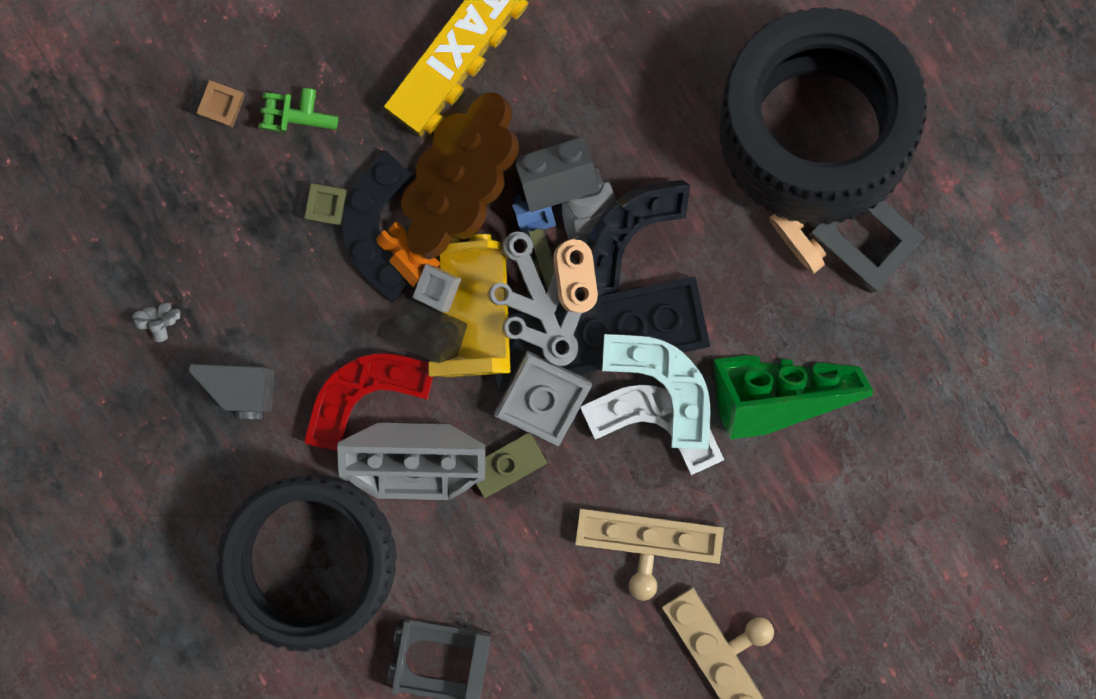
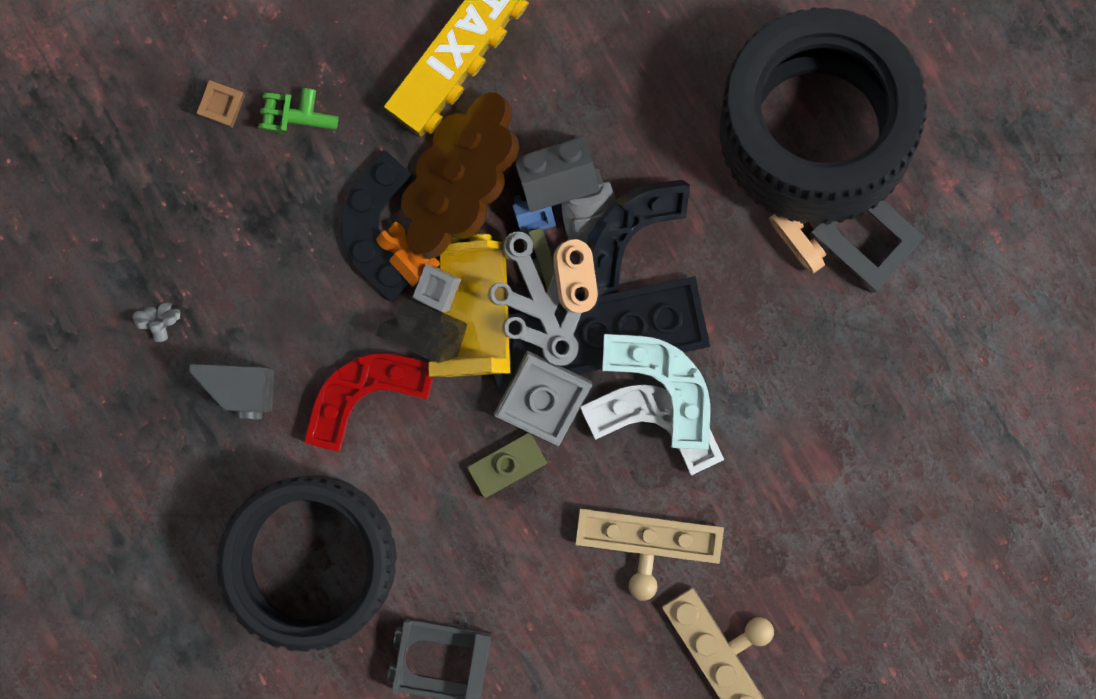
olive plate [305,183,348,226] -> none
light grey wedge [337,423,485,500] -> none
green wedge [713,355,873,440] -> none

